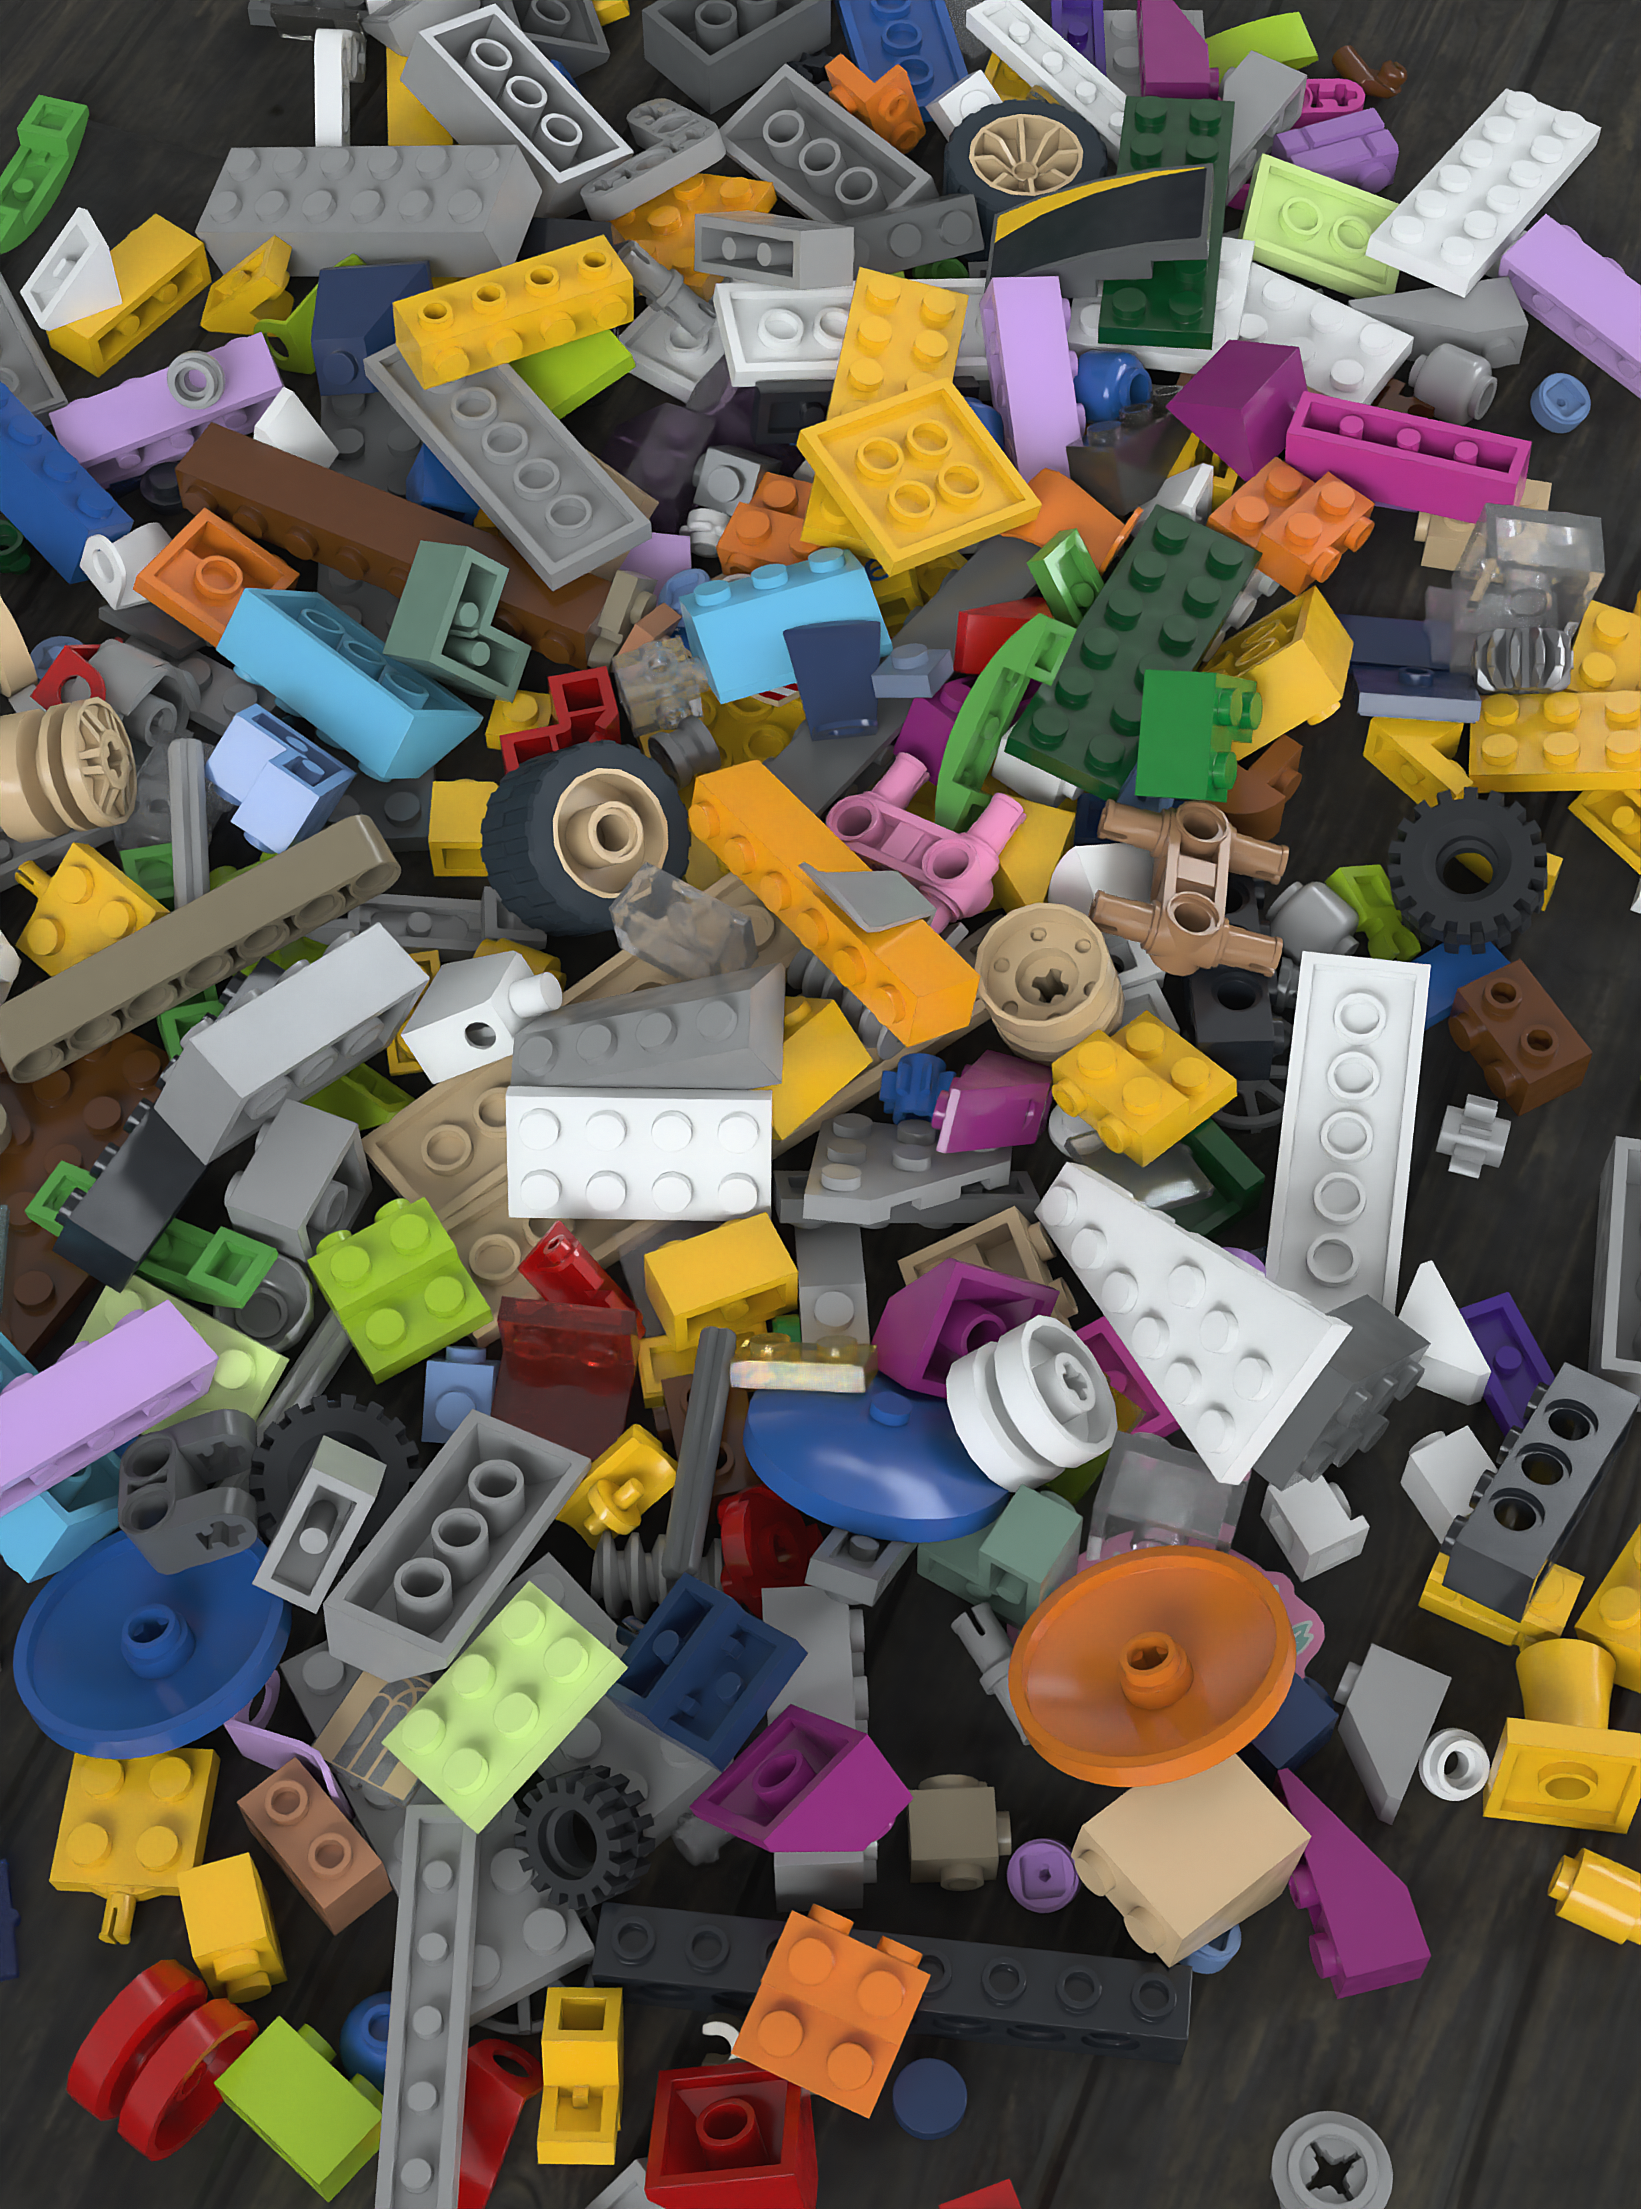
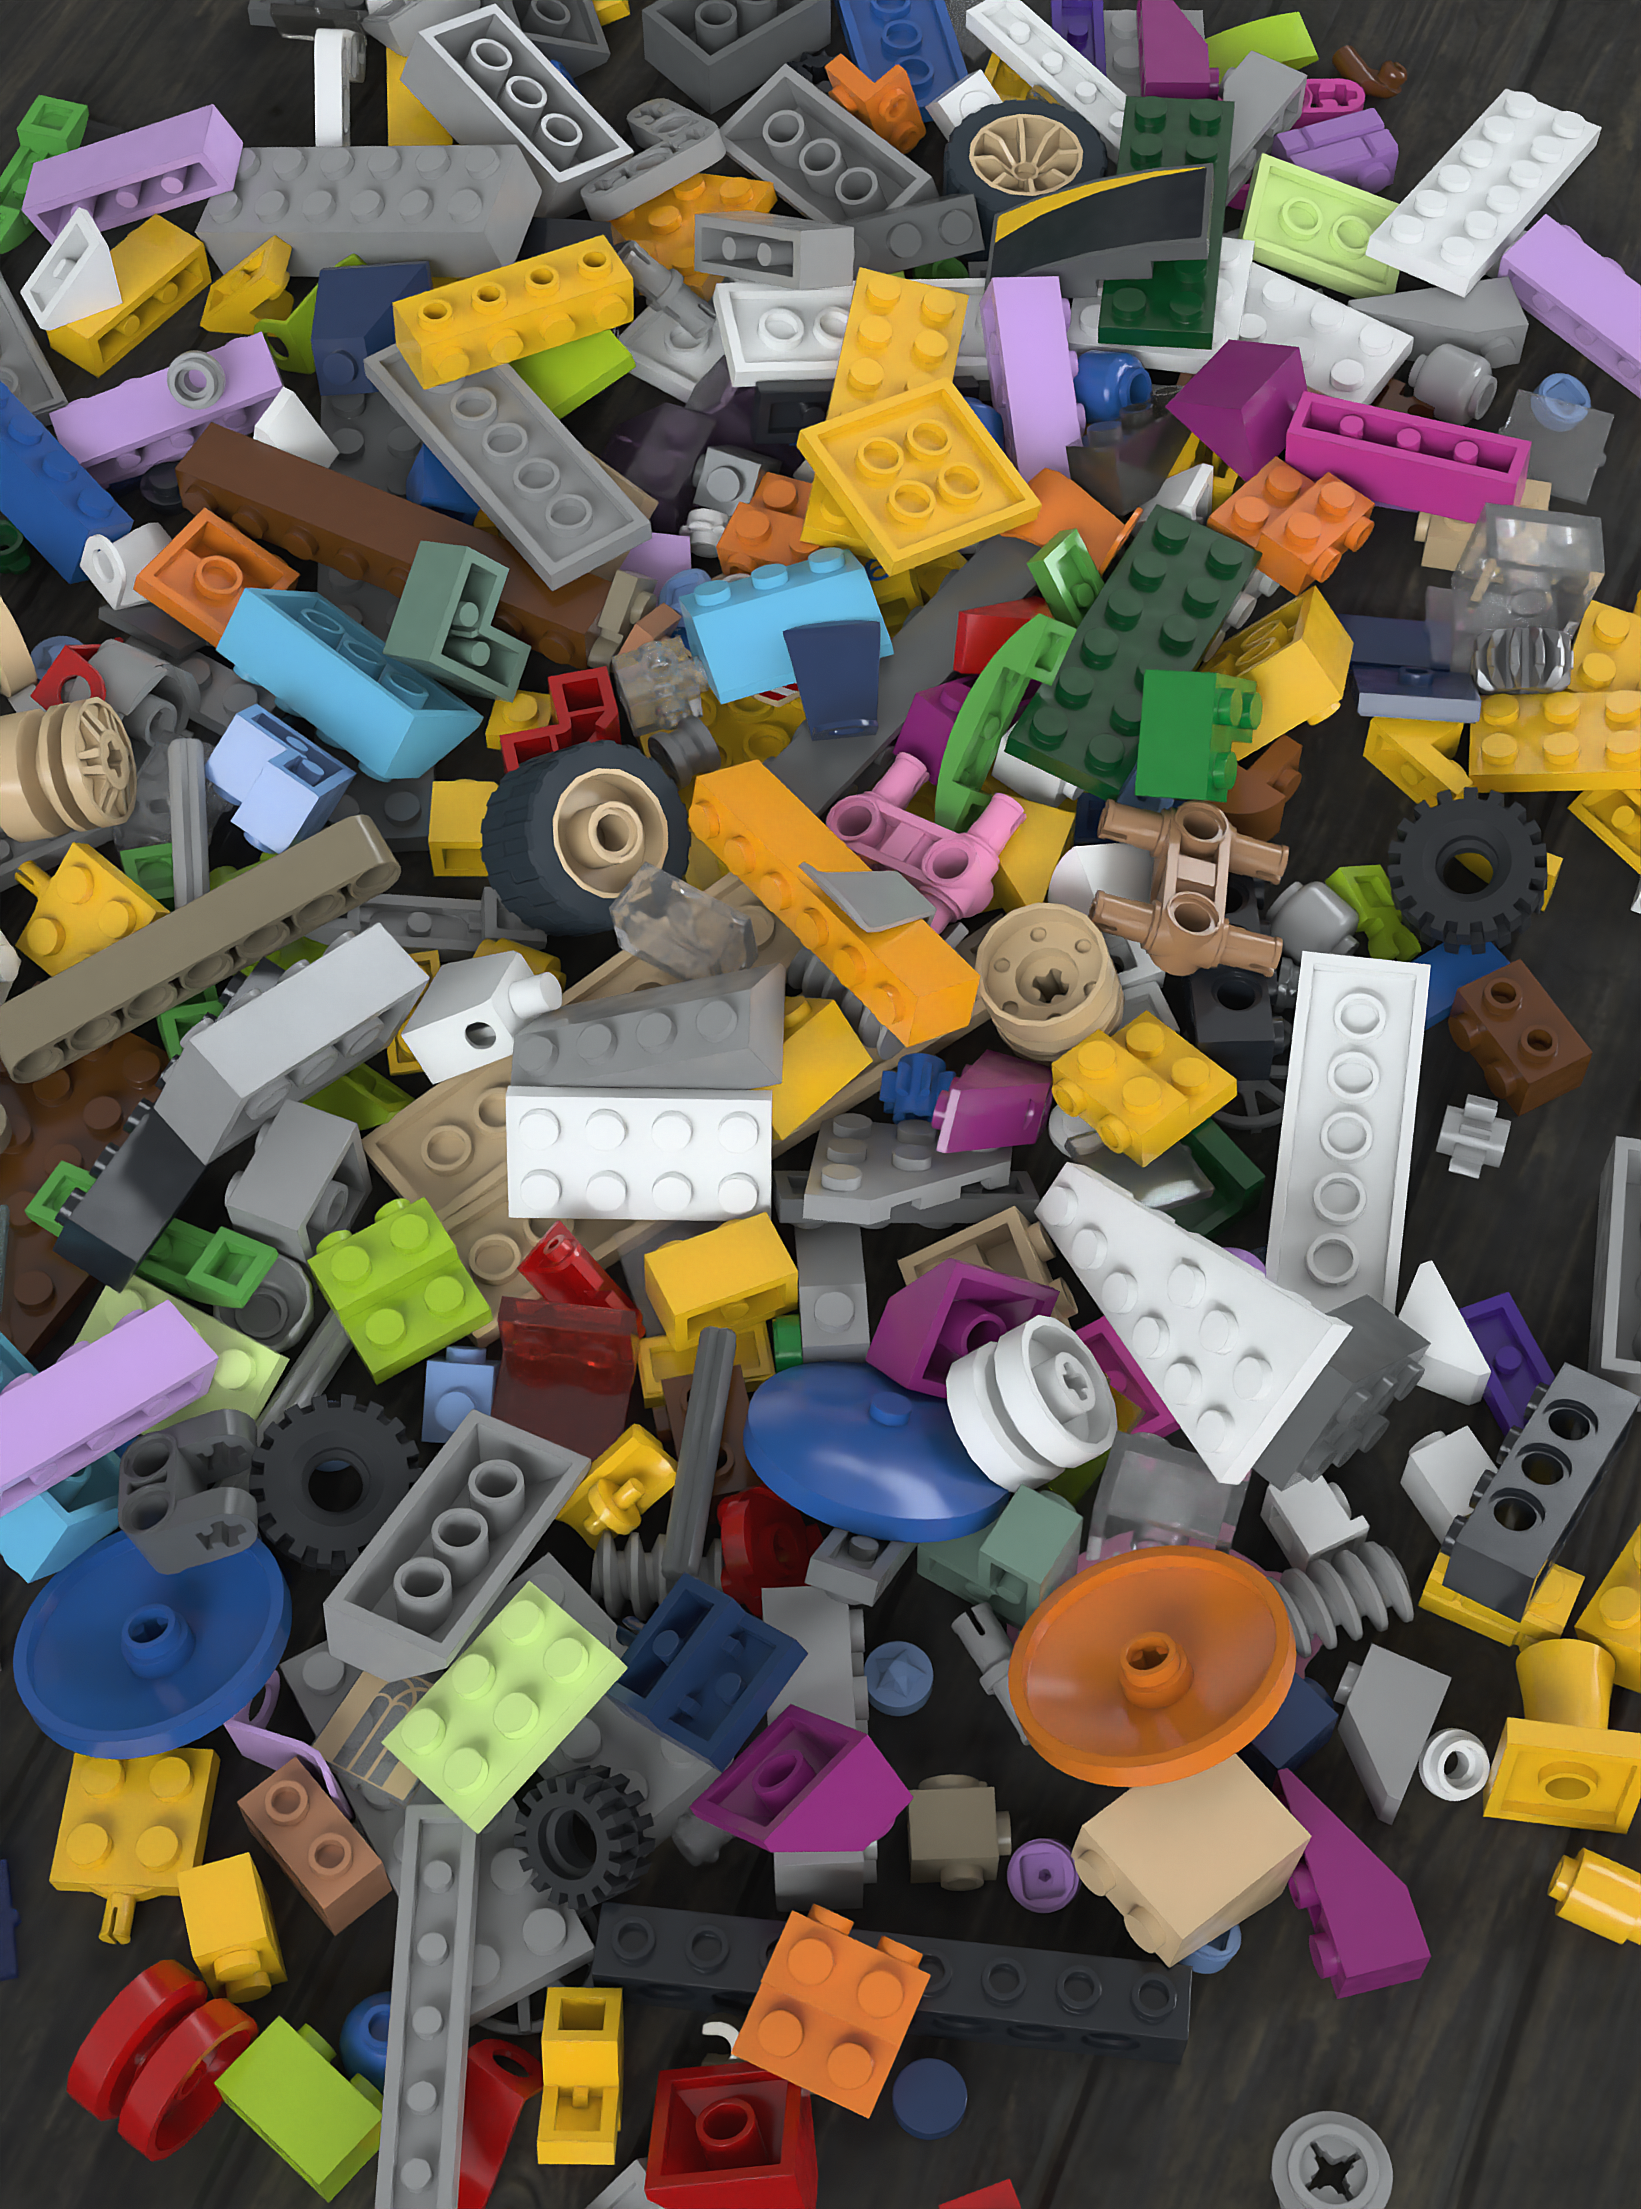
light grey slope [252,1435,387,1614] -> none
clear yellow plate [730,1333,878,1393] -> none
sand blue plate [871,643,954,698] -> none
none -> lavender brick [21,104,243,245]
none -> medium blue tile [864,1641,933,1716]
none -> light grey piece [1266,1541,1414,1659]
none -> clear piece [1498,389,1614,505]

